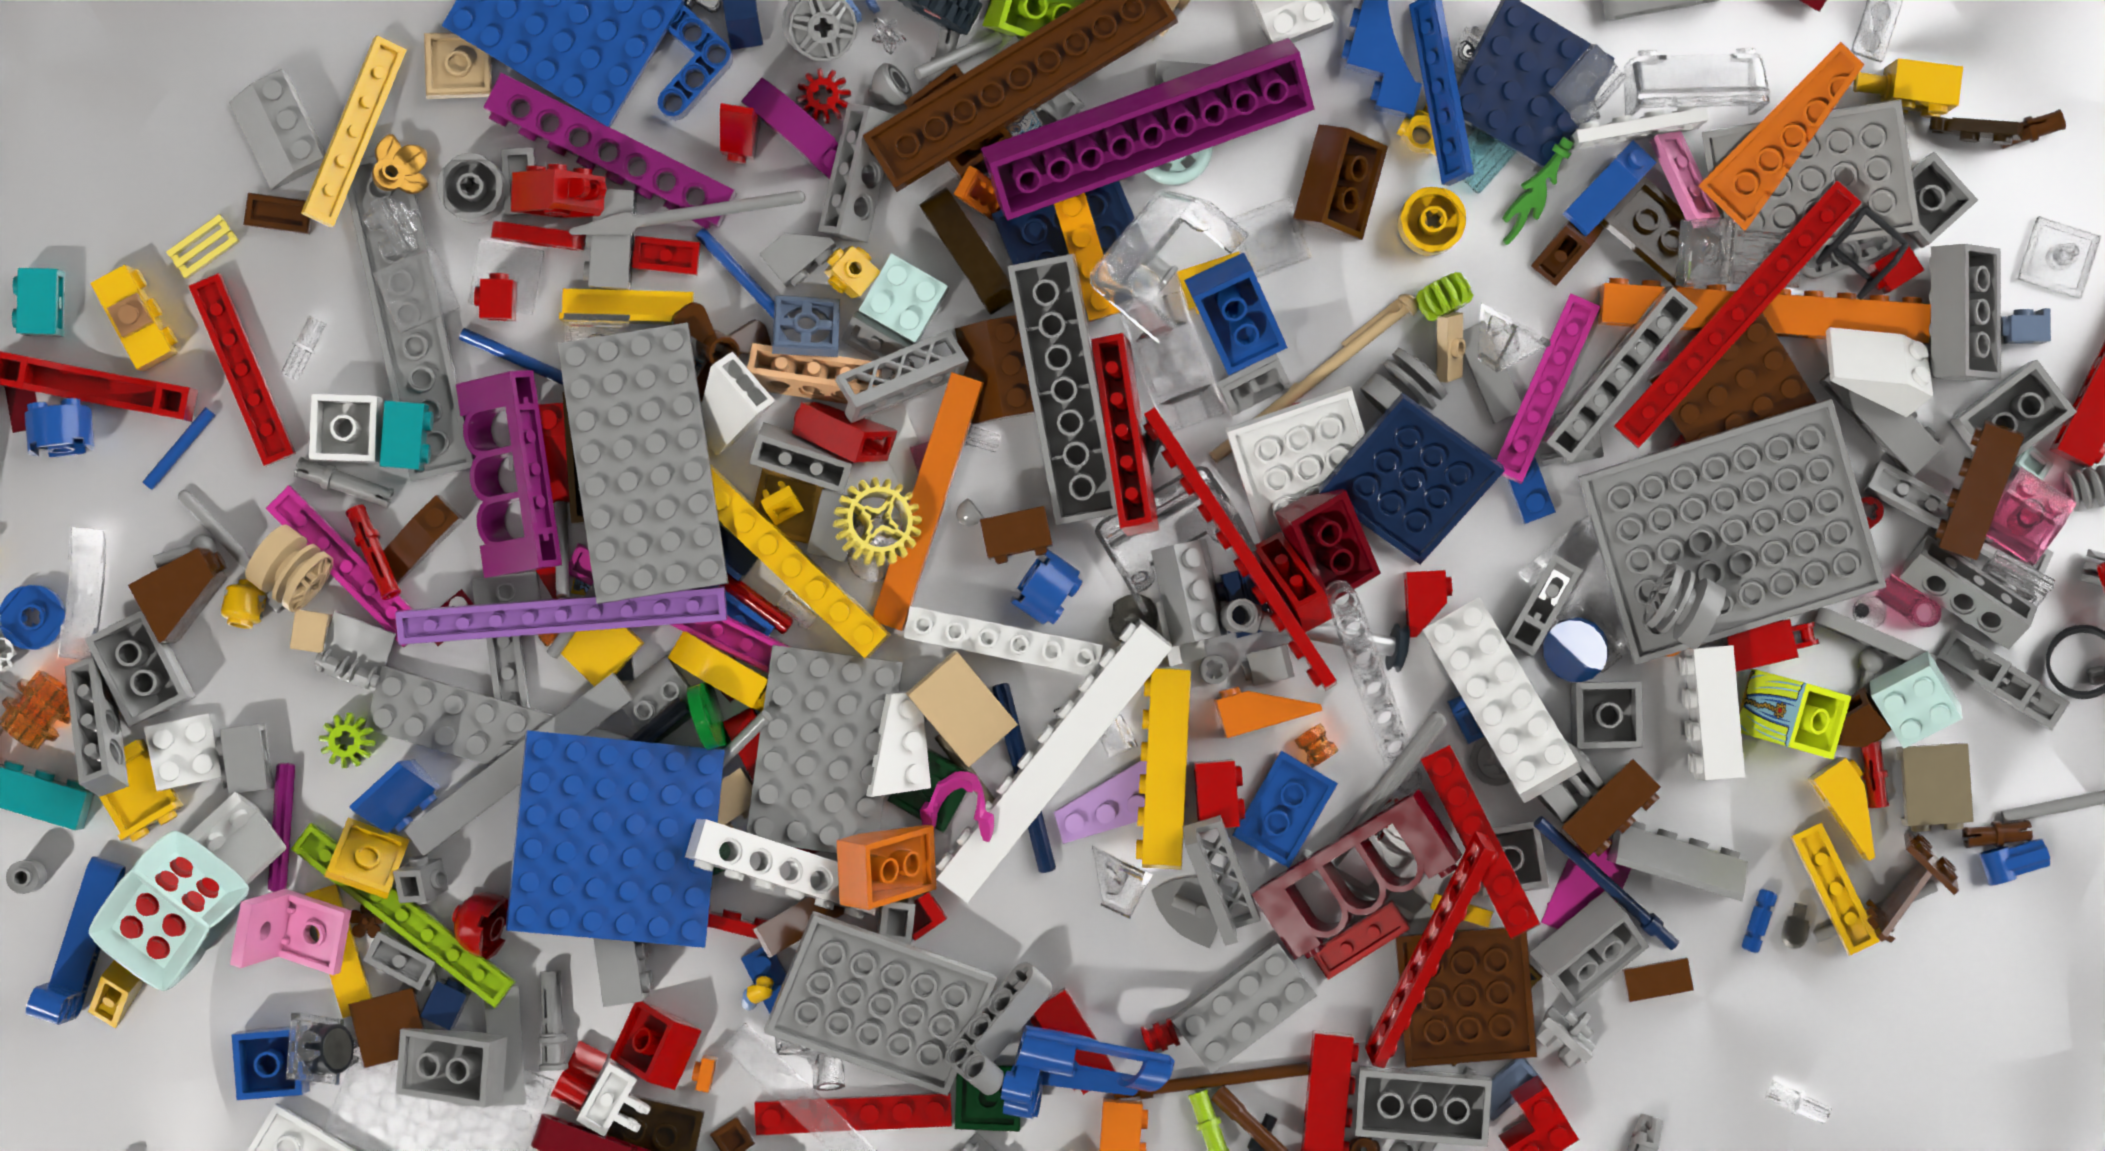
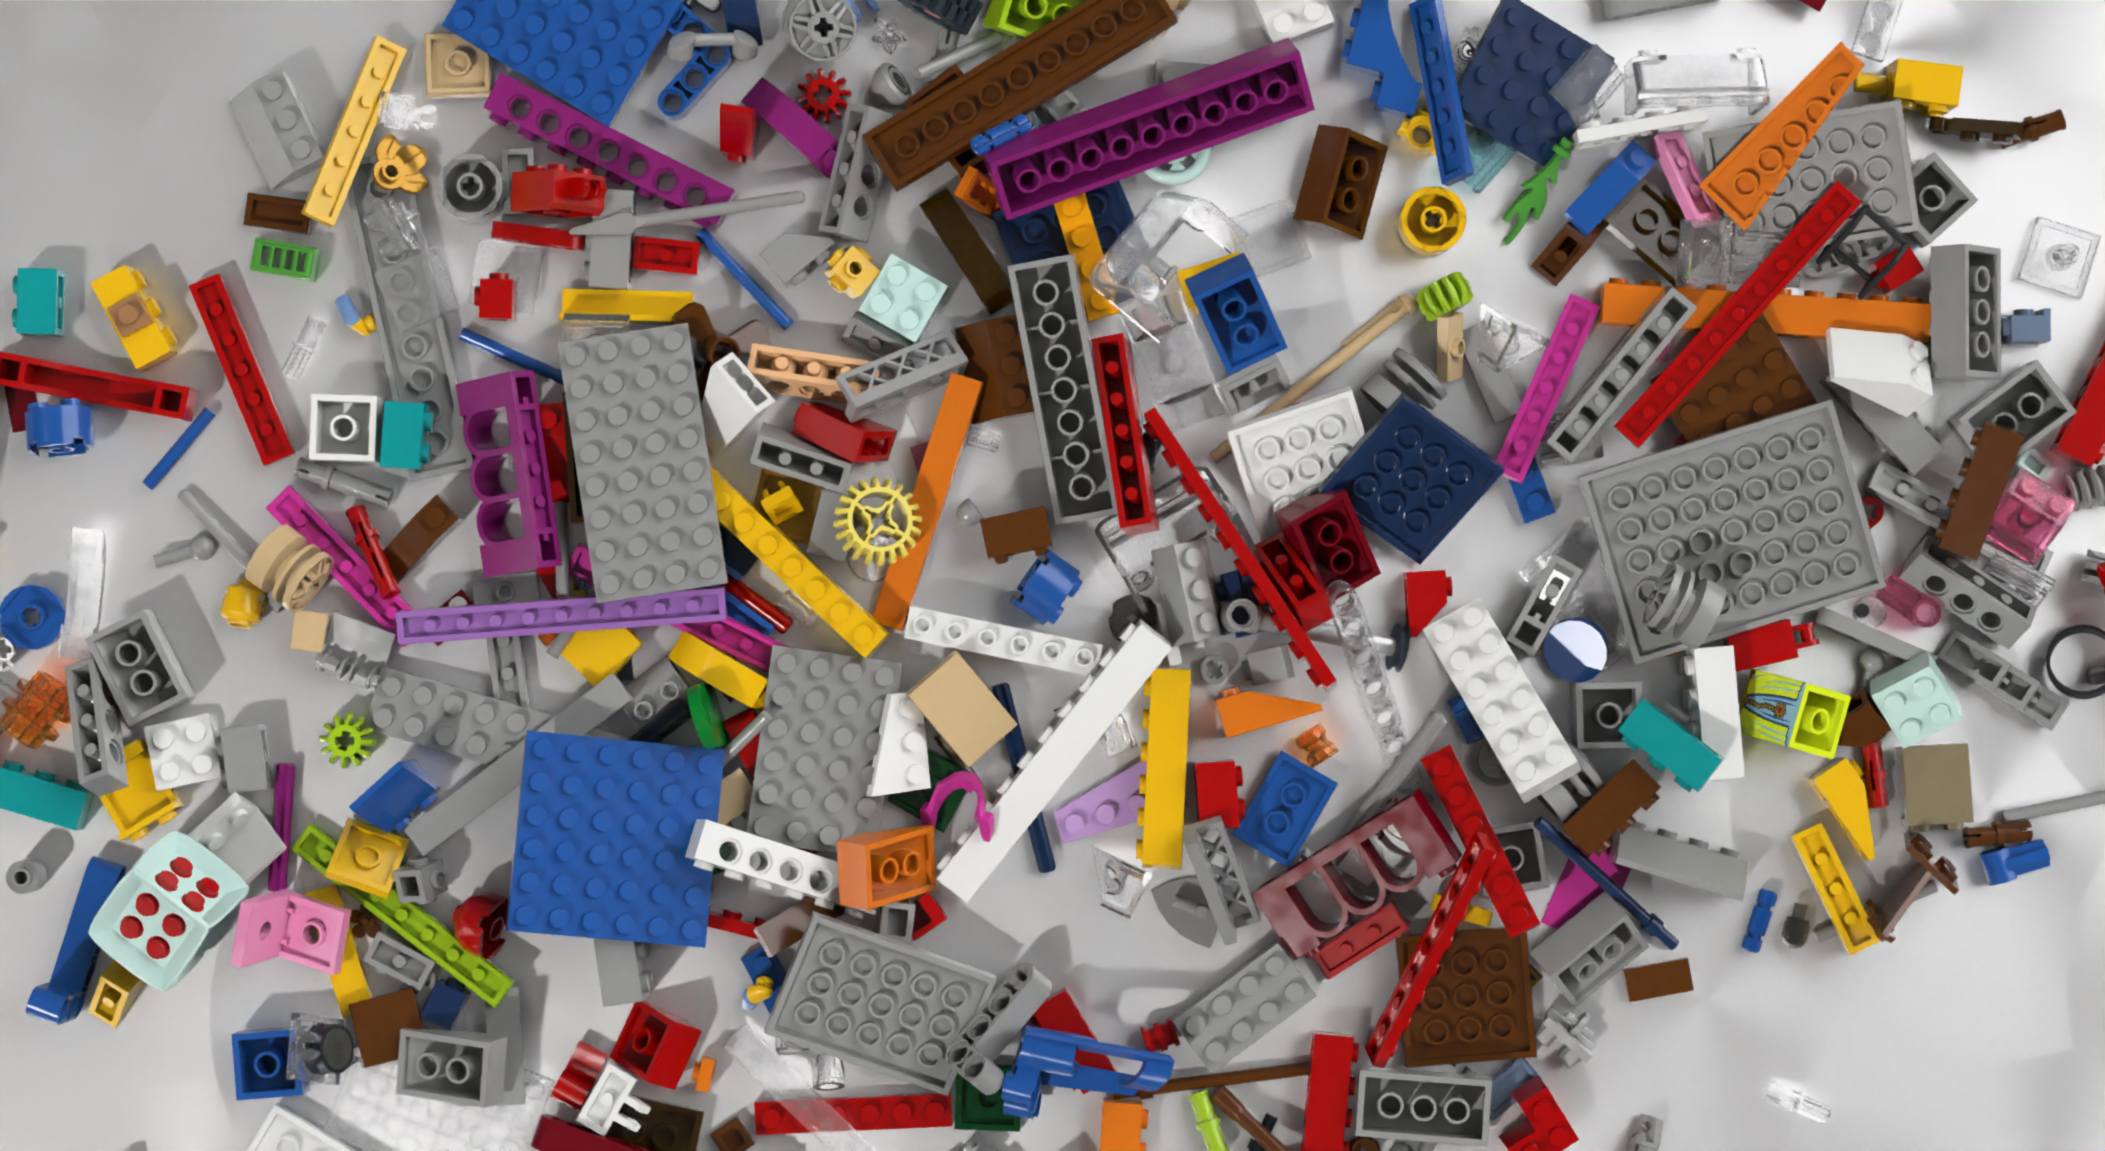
reddish brown slope [128,547,227,644] -> none
light yellow tile [166,214,240,279] -> none
light grey pin [538,971,569,1071] -> none
sand blue piece [772,295,840,357] -> none
none -> bright green slope [250,238,321,282]
none -> arm [335,295,377,336]
none -> clear plate [376,91,437,131]
none -> light grey bar [667,30,758,62]
none -> blue axle [970,114,1032,156]
none -> teal brick [1618,698,1725,792]

